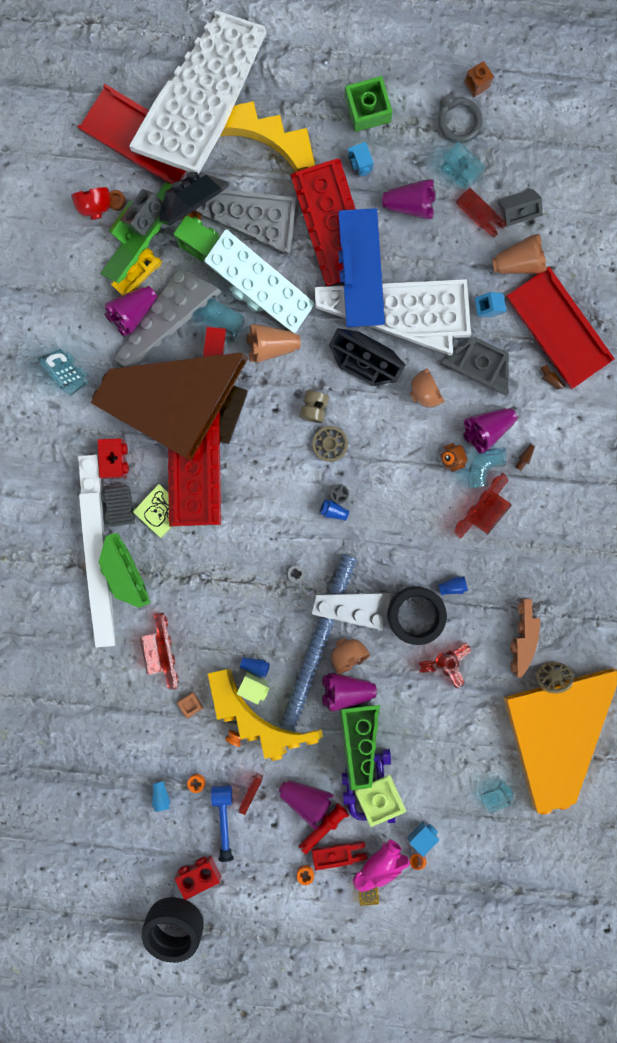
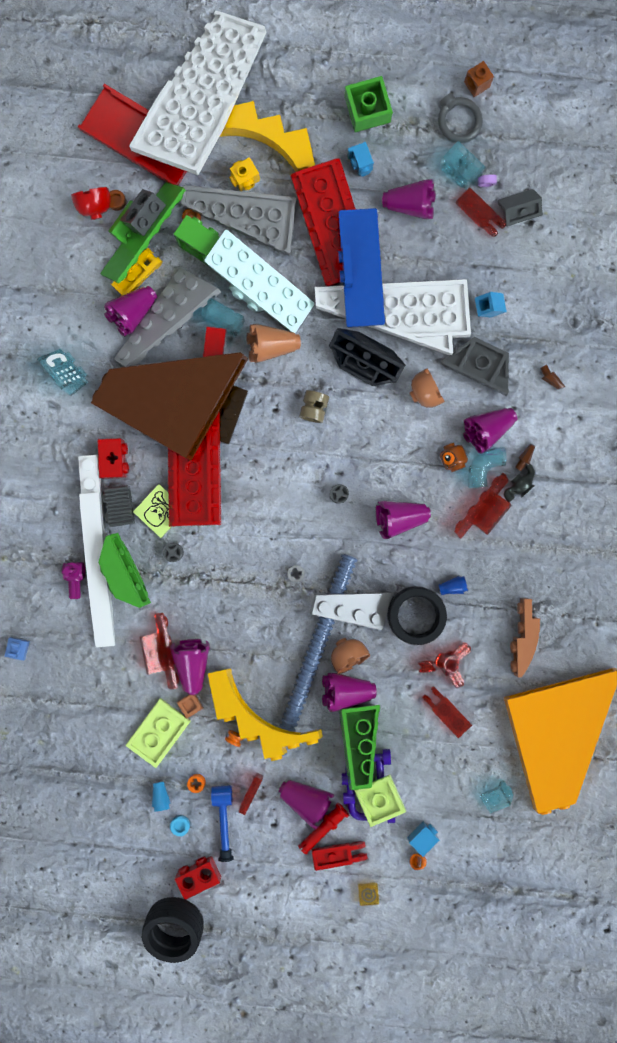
black wedge [159,172,230,226] -> none
yellowish green brick [237,672,269,705] -> none
blue cone [240,657,270,678] -> none
orange bush [297,865,314,886] -> none
dark tan wheel [312,426,348,462] -> none
blue cone [320,500,349,521] -> none
dark pink animal [353,839,410,892] -> none
nougat cone [492,234,547,274] -> none
red ladder [506,266,615,390] -> none
dark tan wheel [536,662,574,693] -> none
none -> medium blue tile [4,637,30,661]
none -> magenta axle [61,562,86,599]
none -> yellowish green tile [125,698,191,768]
none -> dark grey wheel [163,543,184,562]
none -> magenta cone [170,639,210,695]
none -> medium azure tile [170,815,190,836]
none -> yellow brick [229,157,260,191]
none -> magenta cone [376,501,431,539]
none -> clear red hinge [422,686,472,739]
none -> lavender tile [478,175,497,187]
none -> pearl dark grey piece [504,464,535,502]

